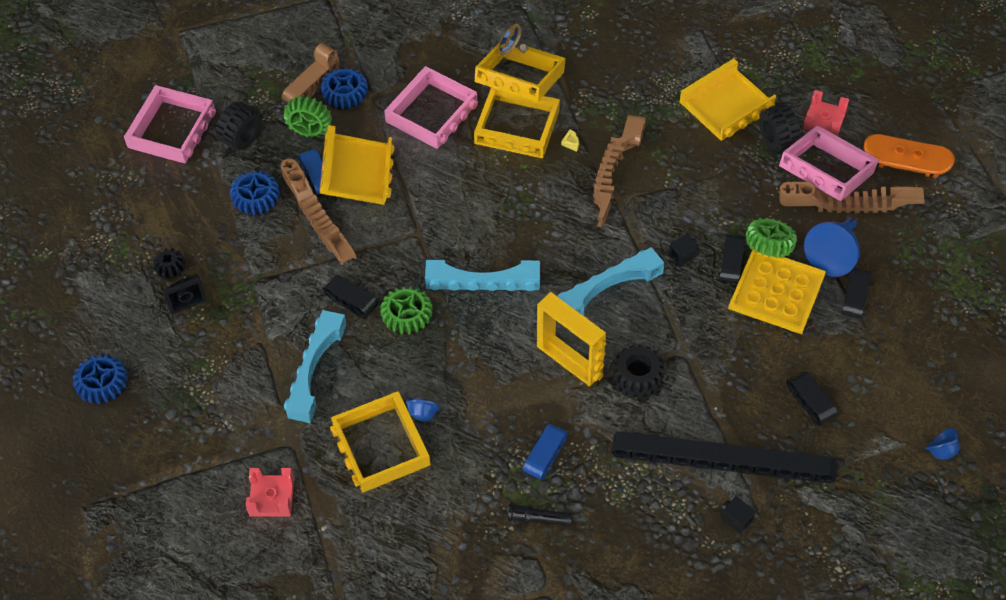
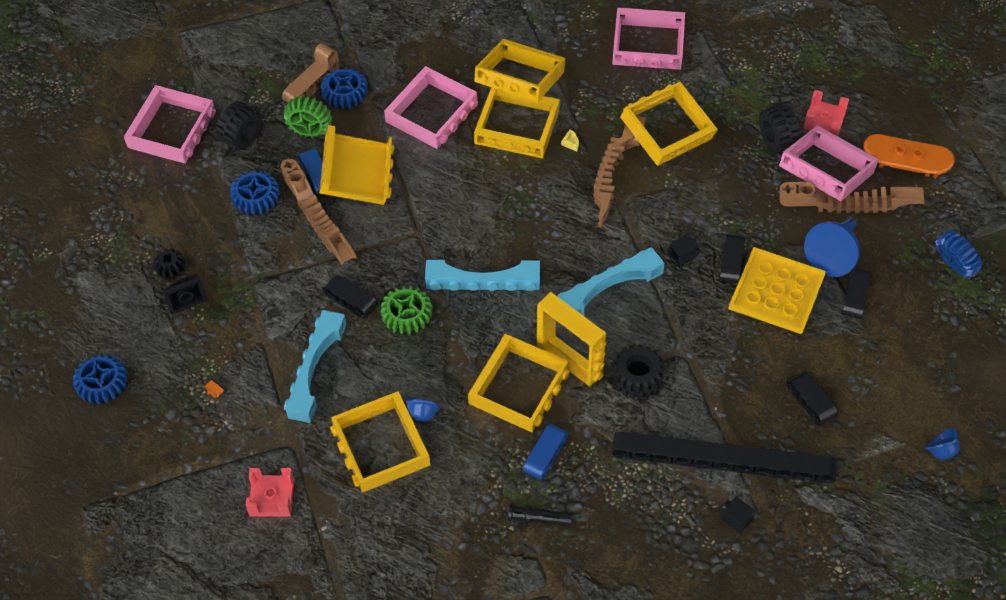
shield [498,24,528,55] -> none
yellow panel [680,58,776,141] -> none
bright green gear [746,217,797,258] -> none
none -> orange piece [203,379,226,398]
none -> yellow window [468,334,570,433]
none -> bright pink window [612,8,685,70]
none -> yellow window [620,82,718,166]
none -> blue gear [935,230,982,278]

